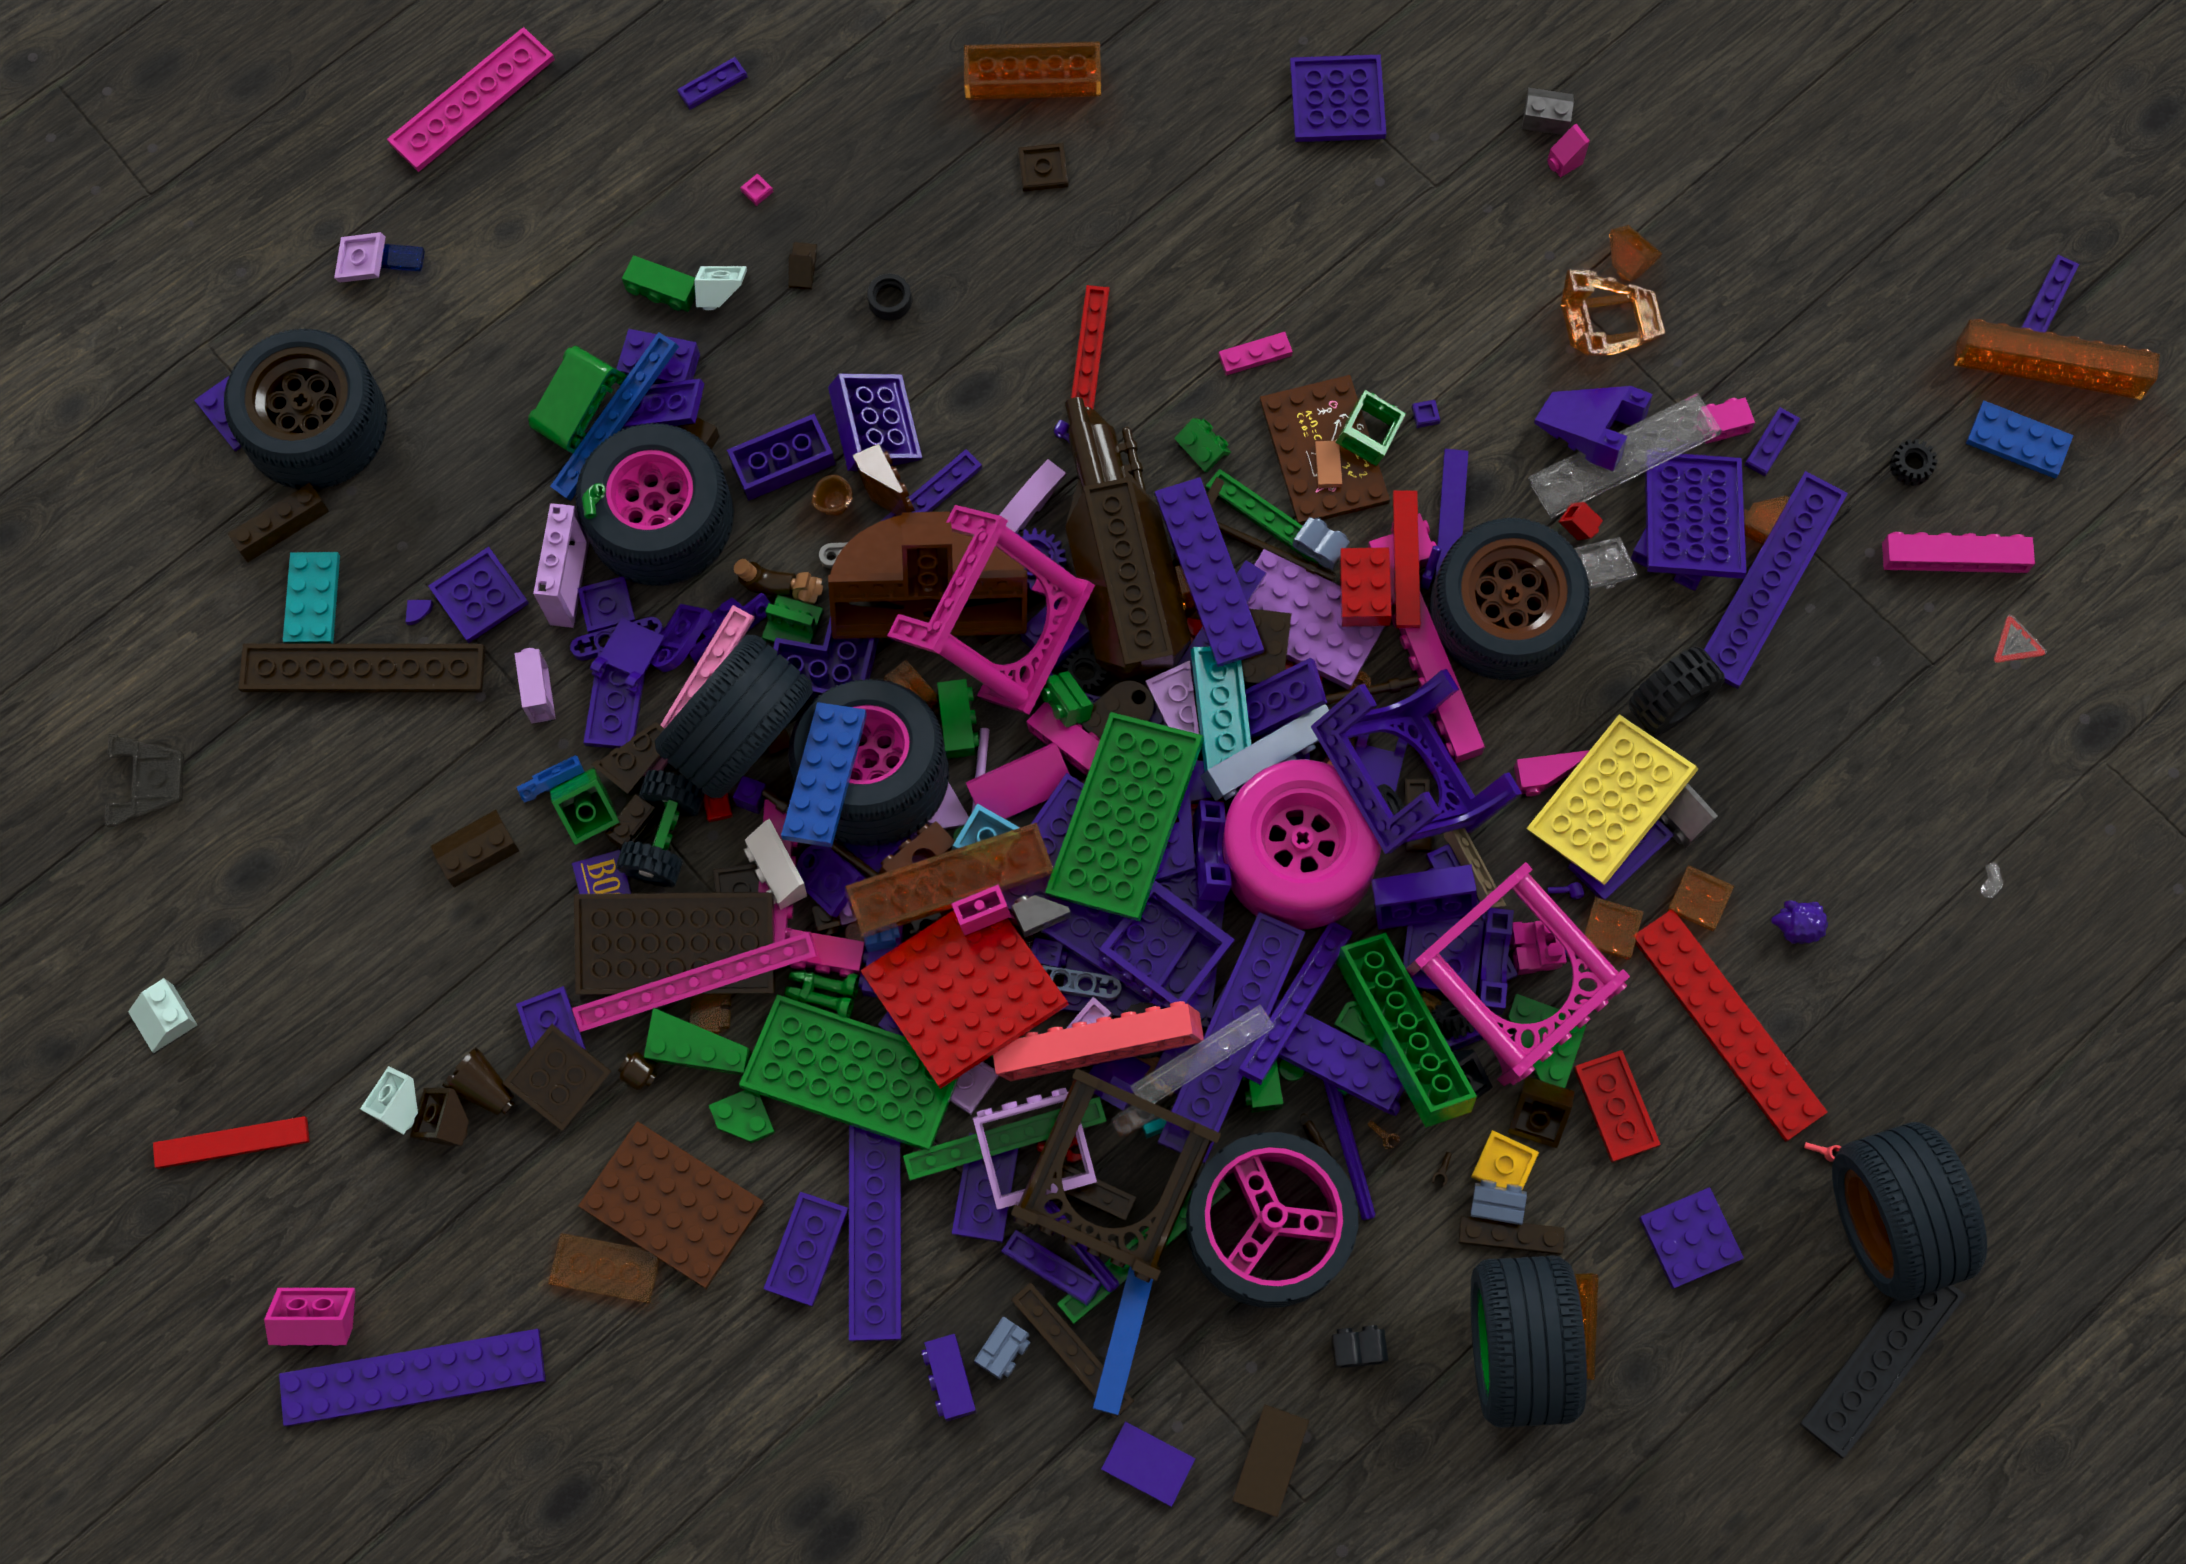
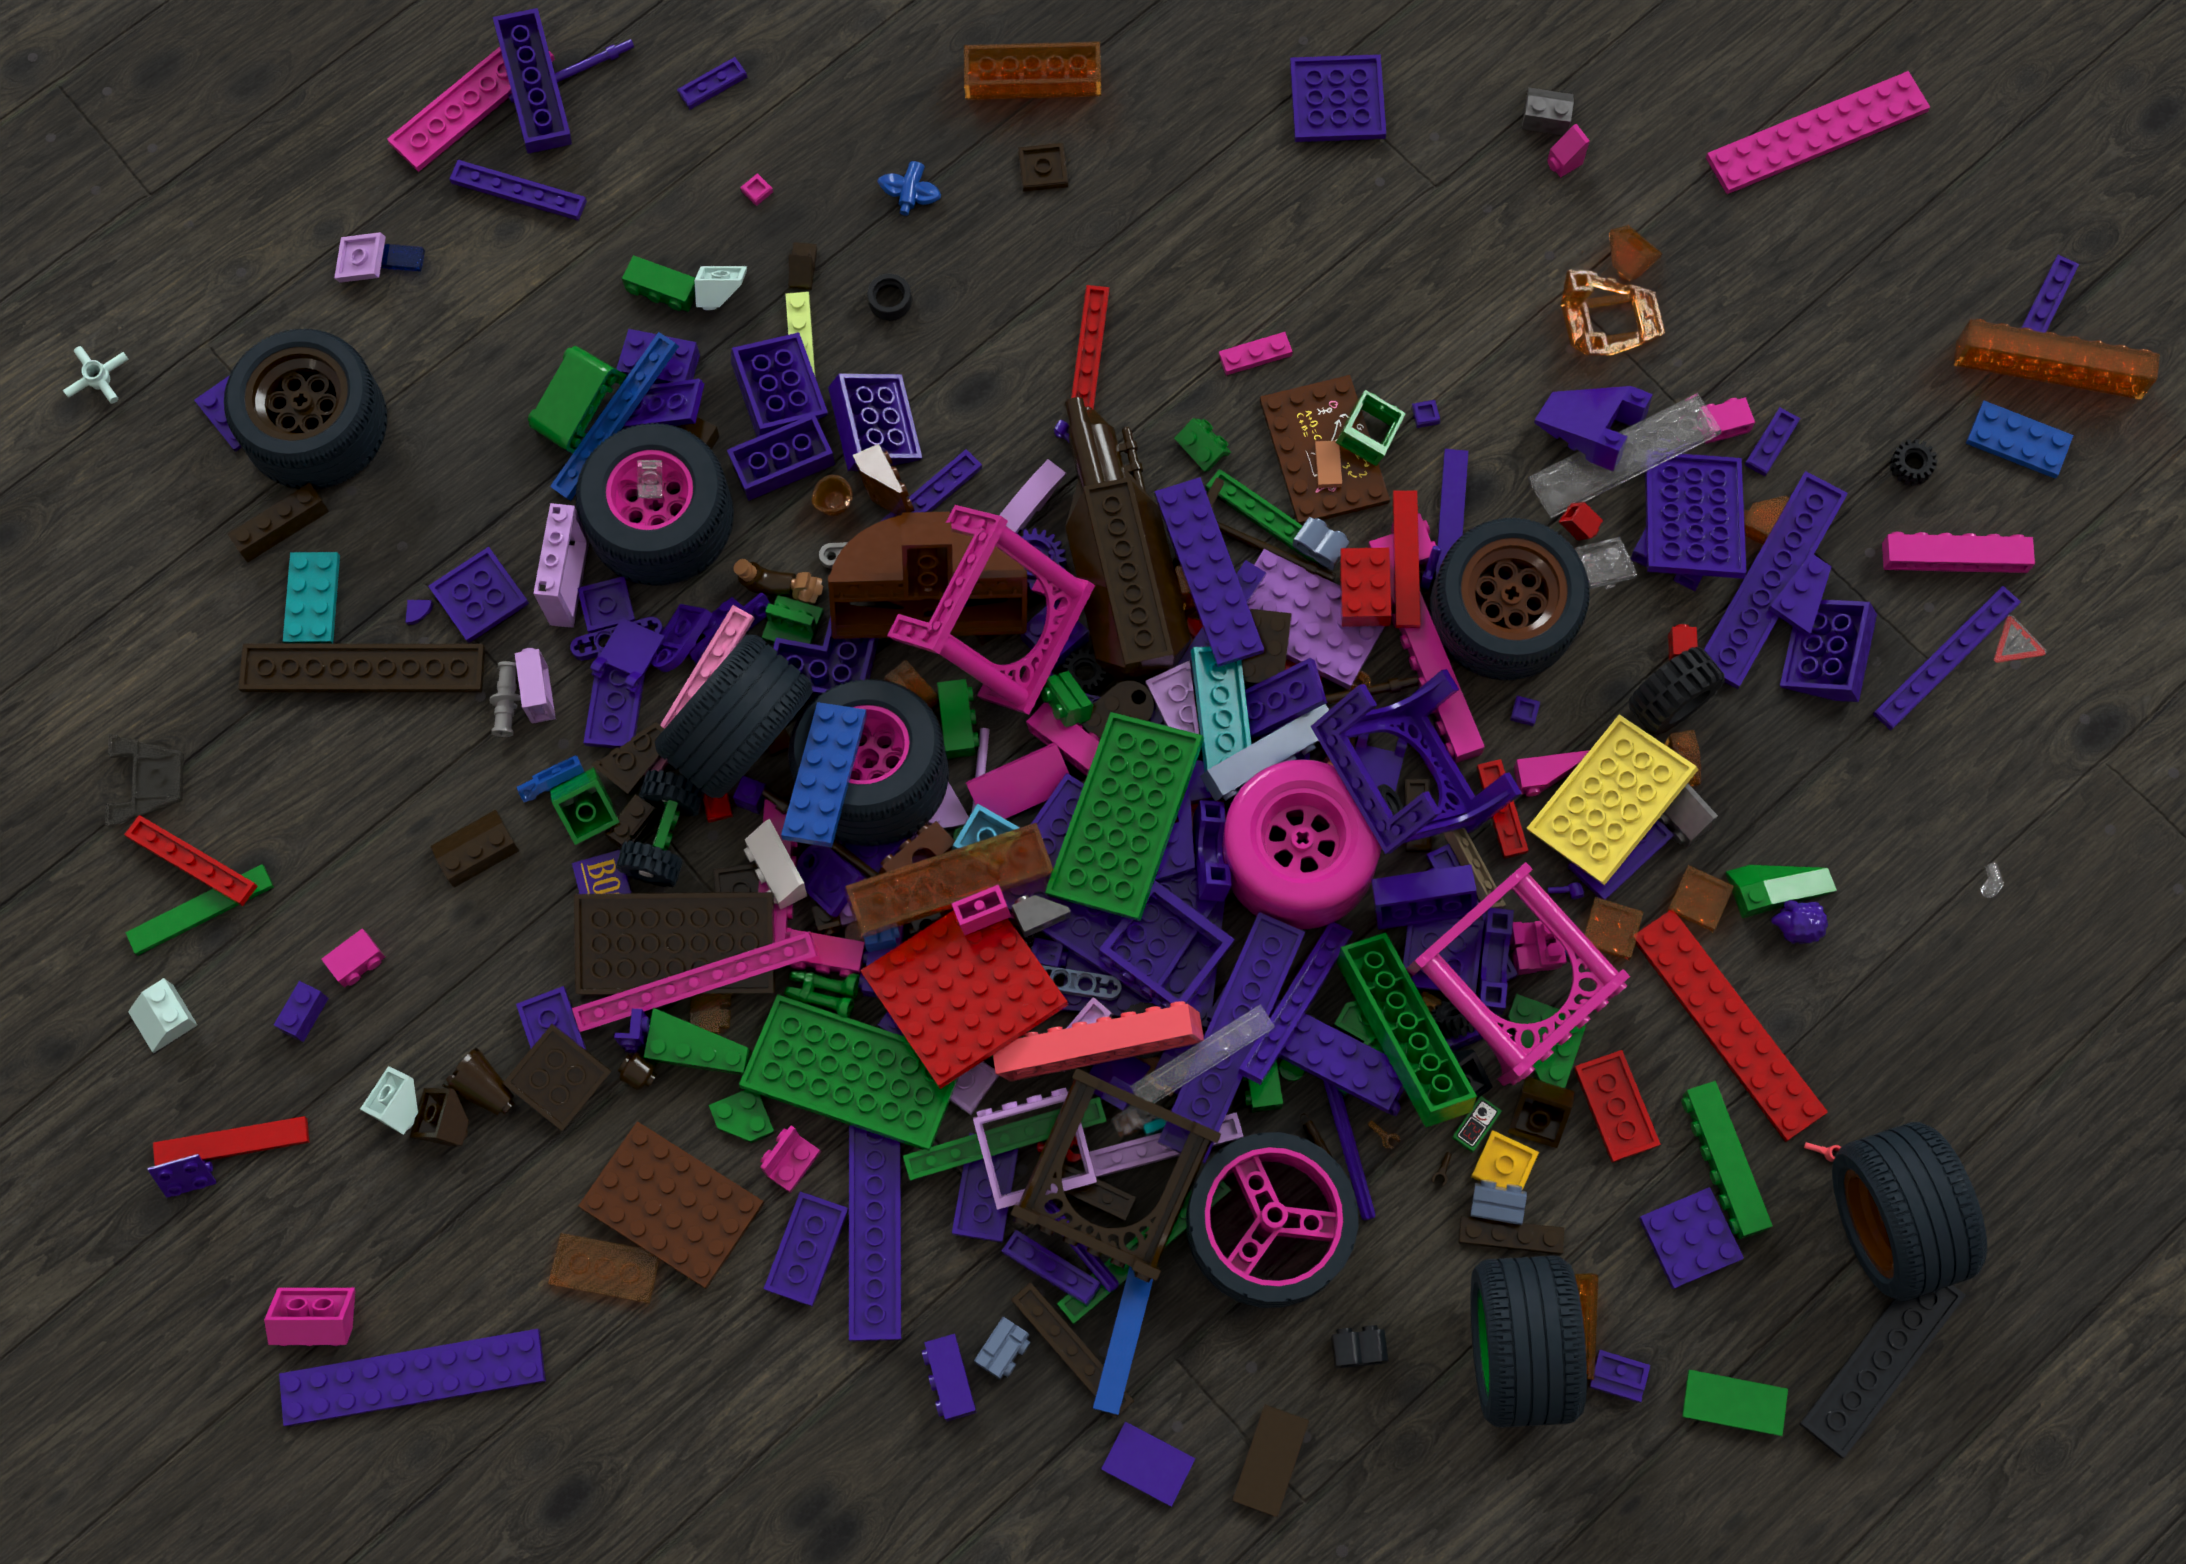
green arm [582,483,606,519] -> none
none -> light aqua bar [63,346,129,404]
none -> red plate [124,815,258,906]
none -> green tile [125,864,274,956]
none -> dark purple hinge [148,1154,217,1198]
none -> dark purple brick [274,981,329,1042]
none -> dark pink brick [321,928,385,988]
none -> dark purple plate [449,160,587,221]
none -> light grey piece [489,661,521,737]
none -> dark purple brick [493,8,572,154]
none -> dark purple bar [508,39,634,103]
none -> dark purple bracket [614,1009,650,1053]
none -> clear bracket [637,460,662,499]
none -> dark purple slope [731,333,828,437]
none -> dark pink bracket [760,1126,821,1193]
none -> yellowish green plate [786,292,815,375]
none -> blue plant [877,161,941,216]
none -> lavender plate [1089,1112,1244,1178]
none -> tile [1452,1096,1502,1153]
none -> red plate [1476,759,1529,859]
none -> dark purple tile [1510,696,1540,727]
none -> dark purple plate [1589,1350,1650,1403]
none -> clear orange slope [1665,730,1701,786]
none -> red brick [1668,624,1698,661]
none -> green brick [1681,1081,1773,1240]
none -> green piece [1682,1370,1788,1437]
none -> dark pink plate [1706,71,1930,194]
none -> green wedge [1725,865,1837,919]
none -> dark purple wing [1769,553,1831,637]
none -> dark purple slope [1780,600,1877,702]
none -> dark purple tile [1873,586,2021,730]

